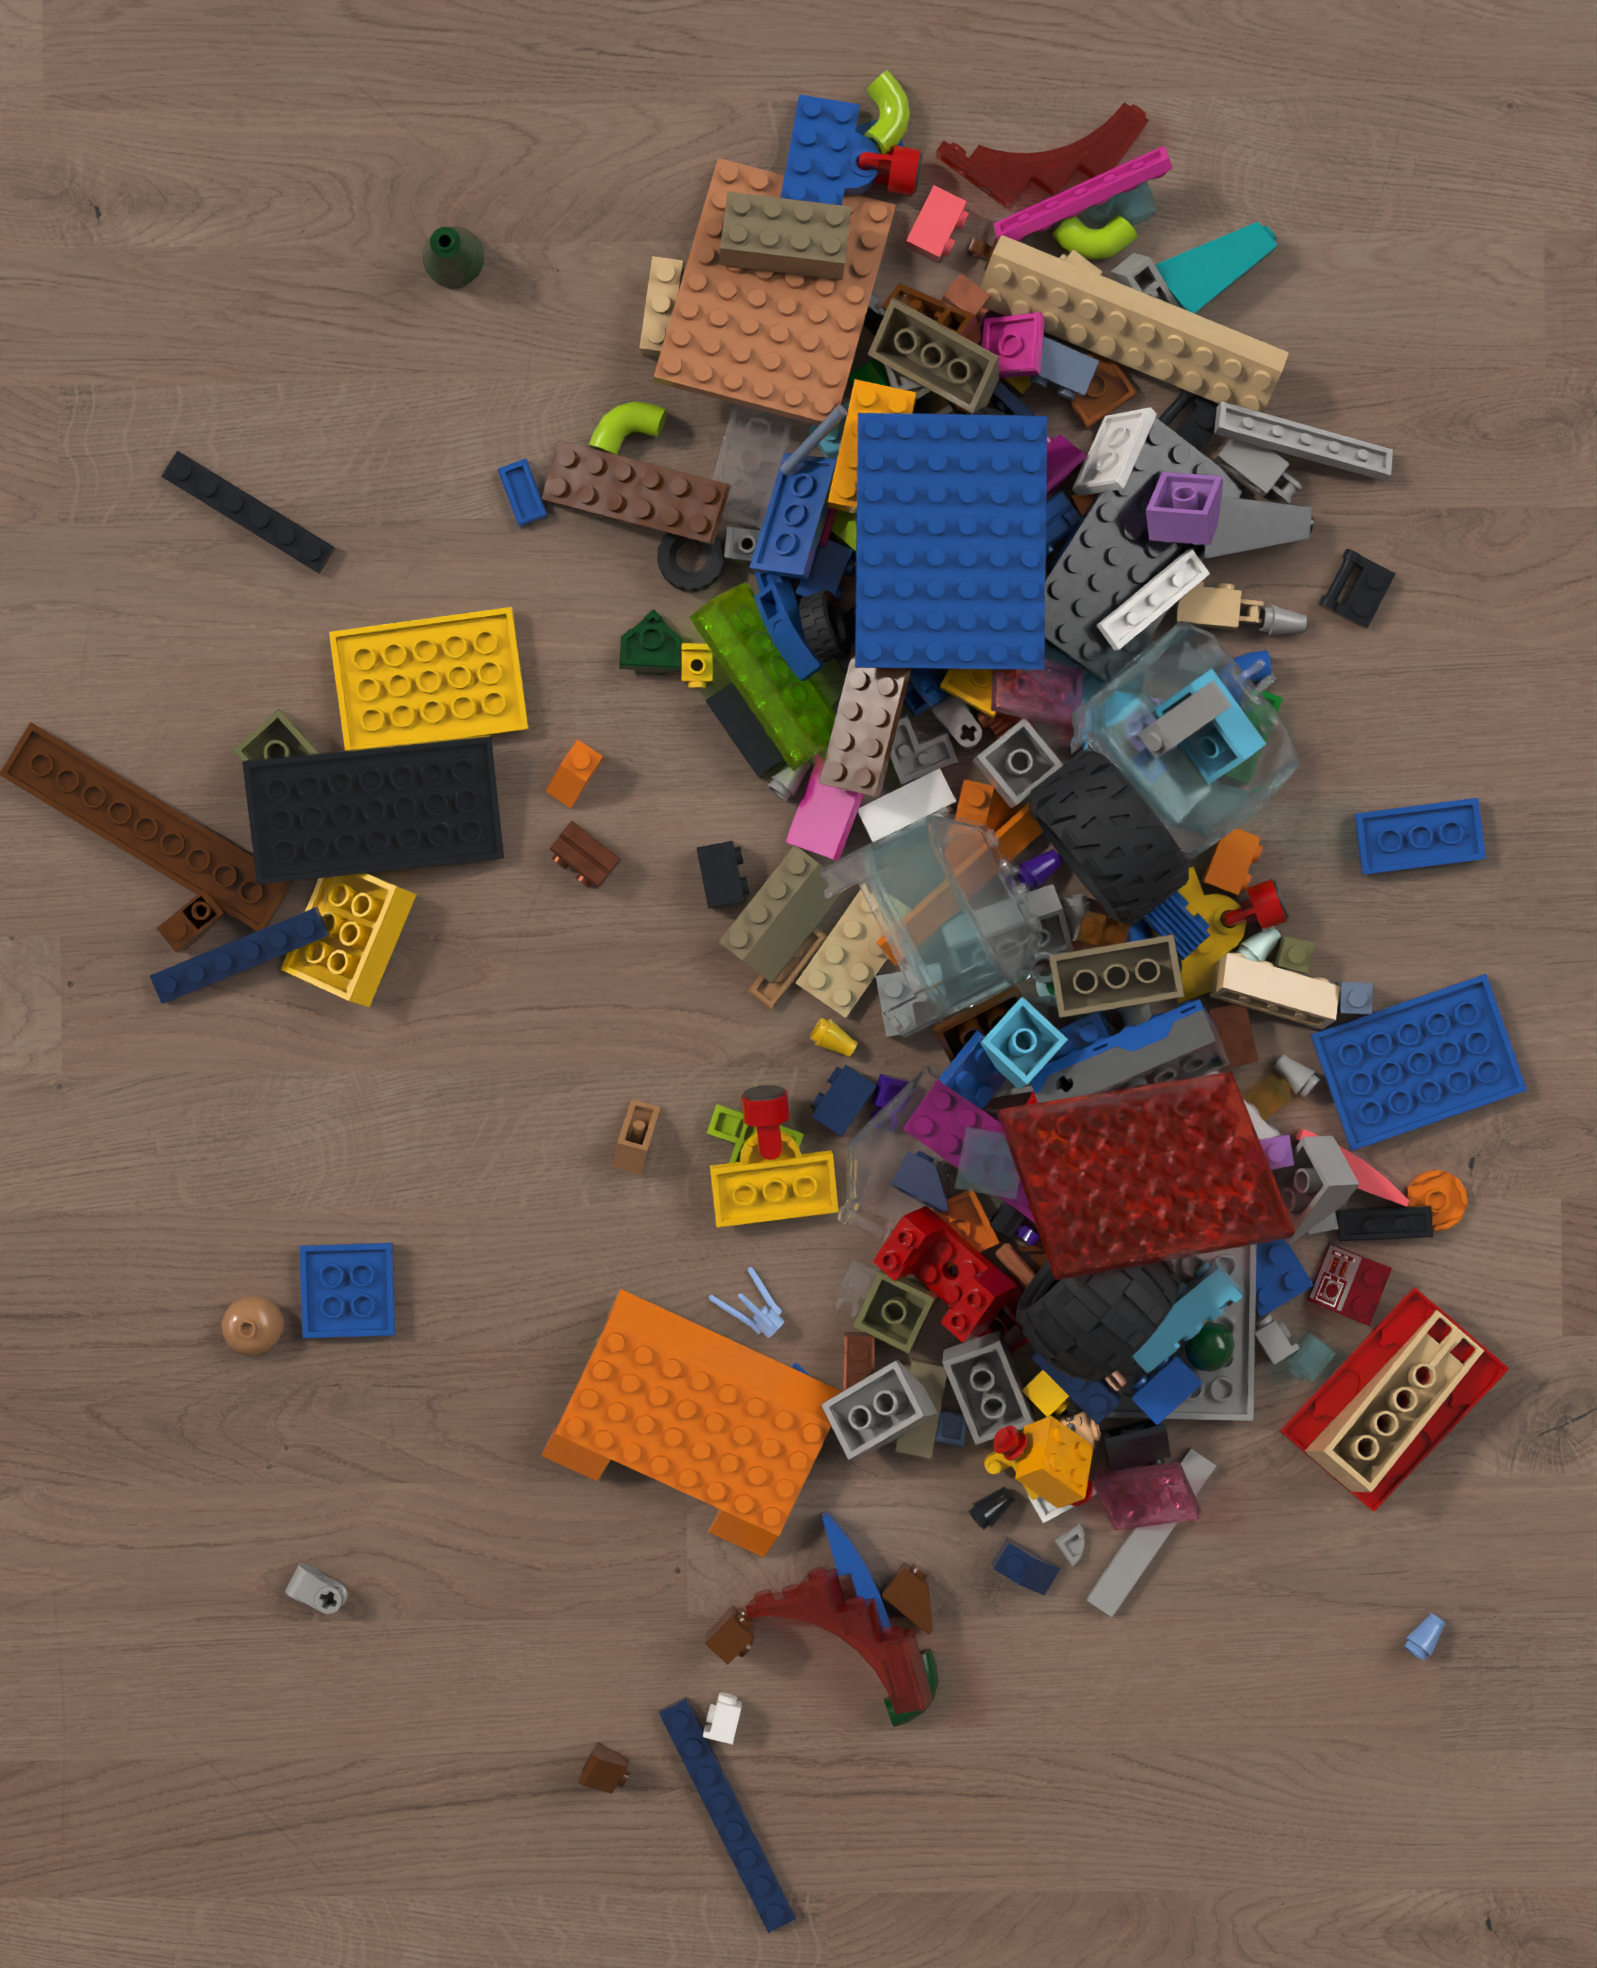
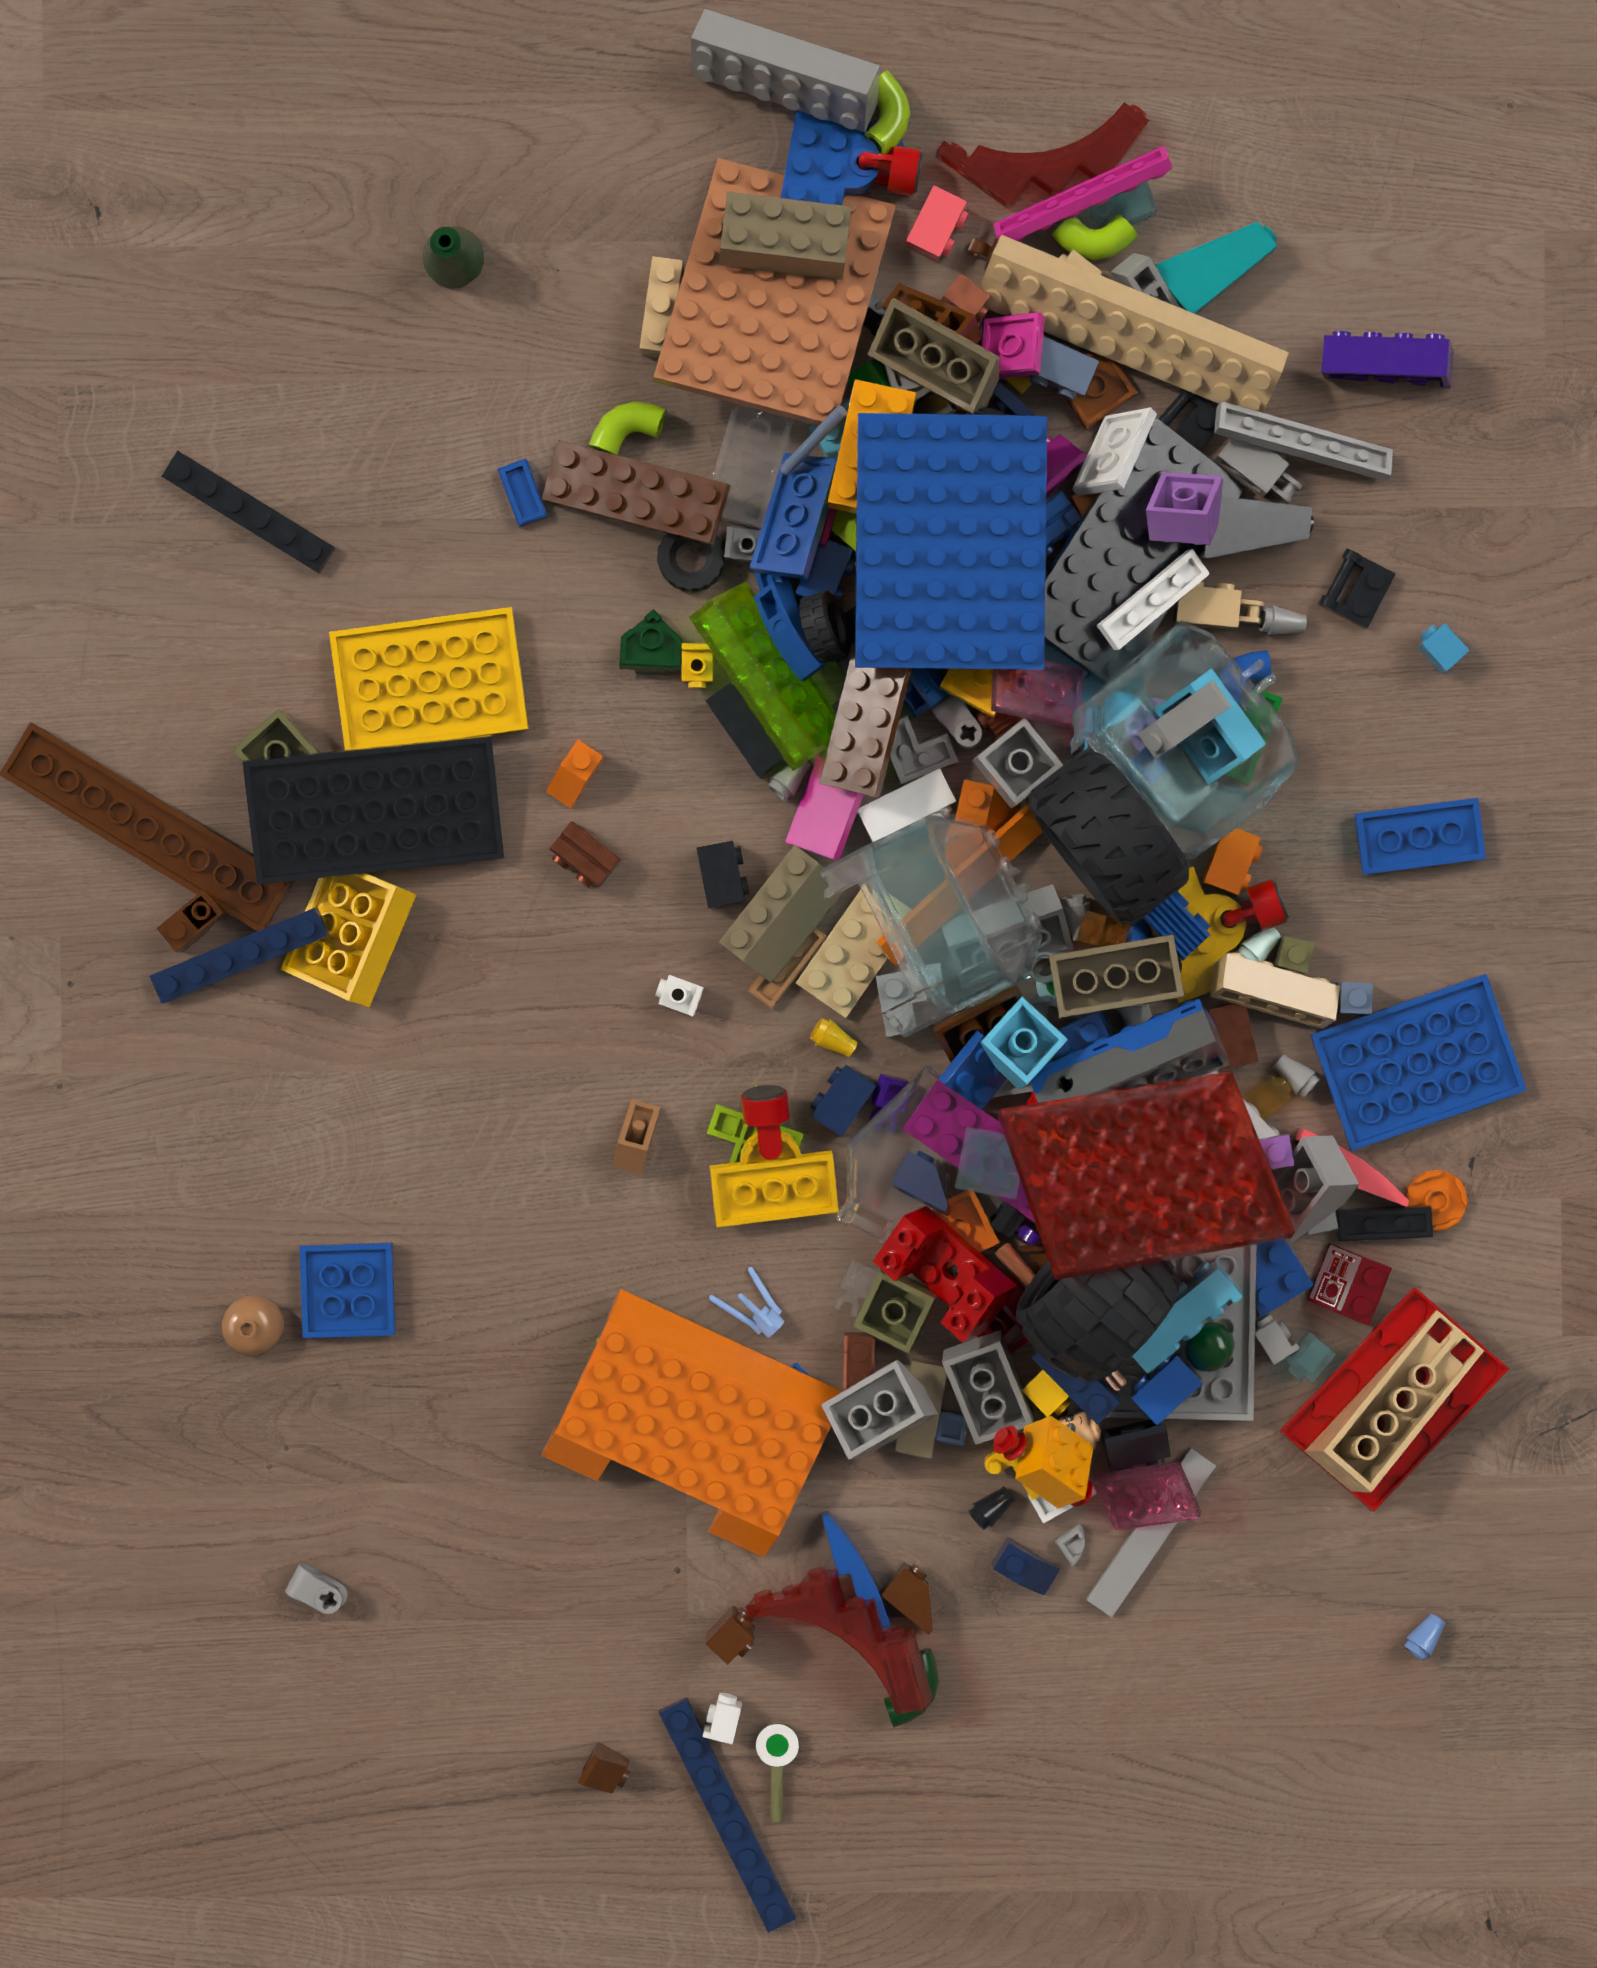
dark purple cone [1015,849,1063,891] -> none
none -> white brick [655,975,705,1017]
none -> light grey brick [691,9,880,132]
none -> piece [756,1722,799,1822]
none -> dark purple wedge [1321,331,1454,388]
none -> dark azure brick [1417,623,1470,674]

